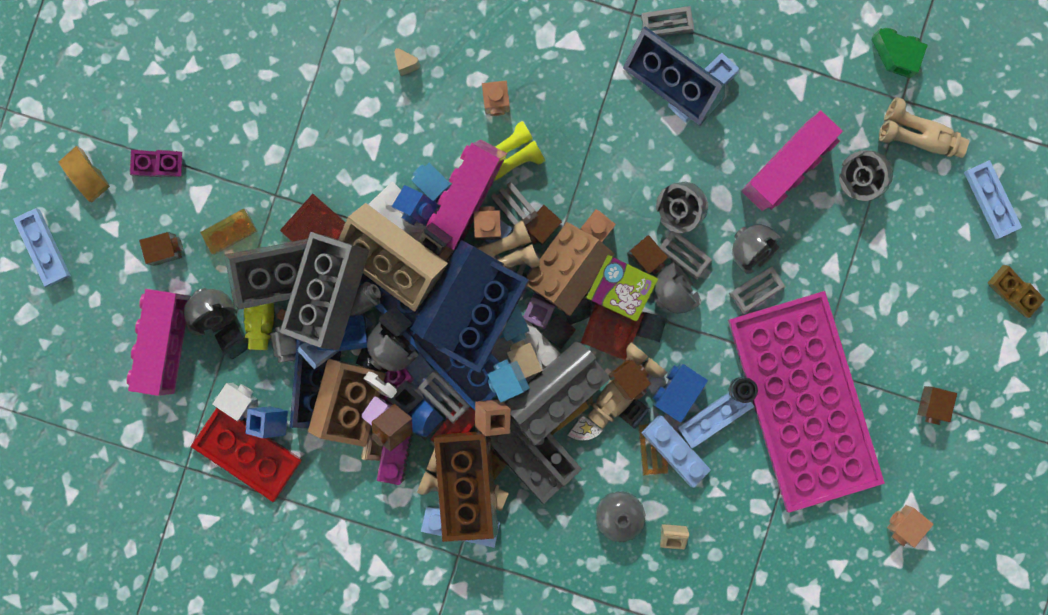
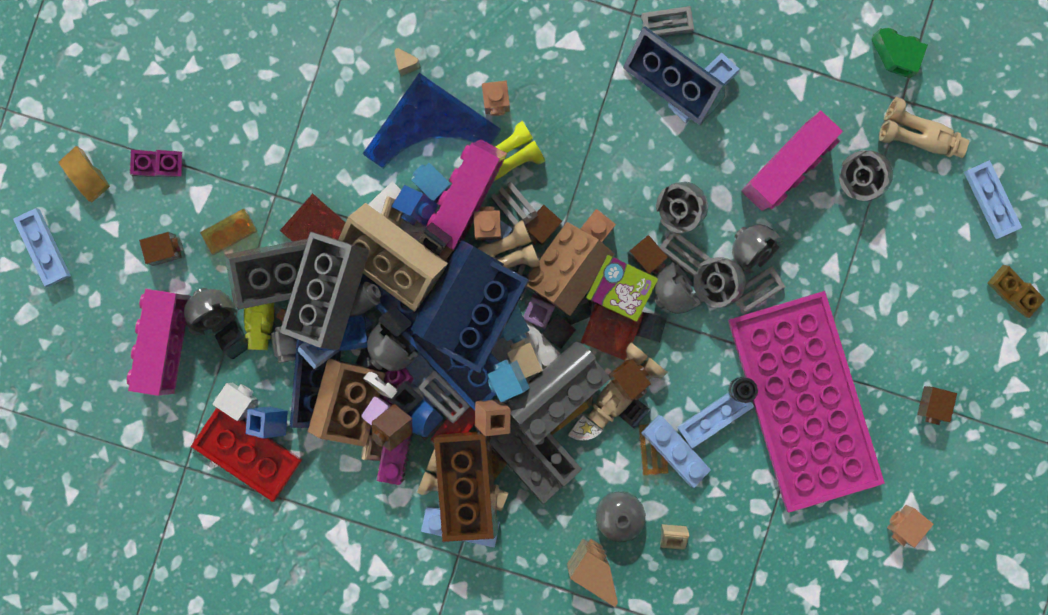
blue brick [652,363,708,423] -> none
none -> clear blue plate [362,73,501,169]
none -> tan slope [381,196,403,228]
none -> medium nougat slope [567,539,618,607]
none -> dark grey cylinder [693,257,746,308]

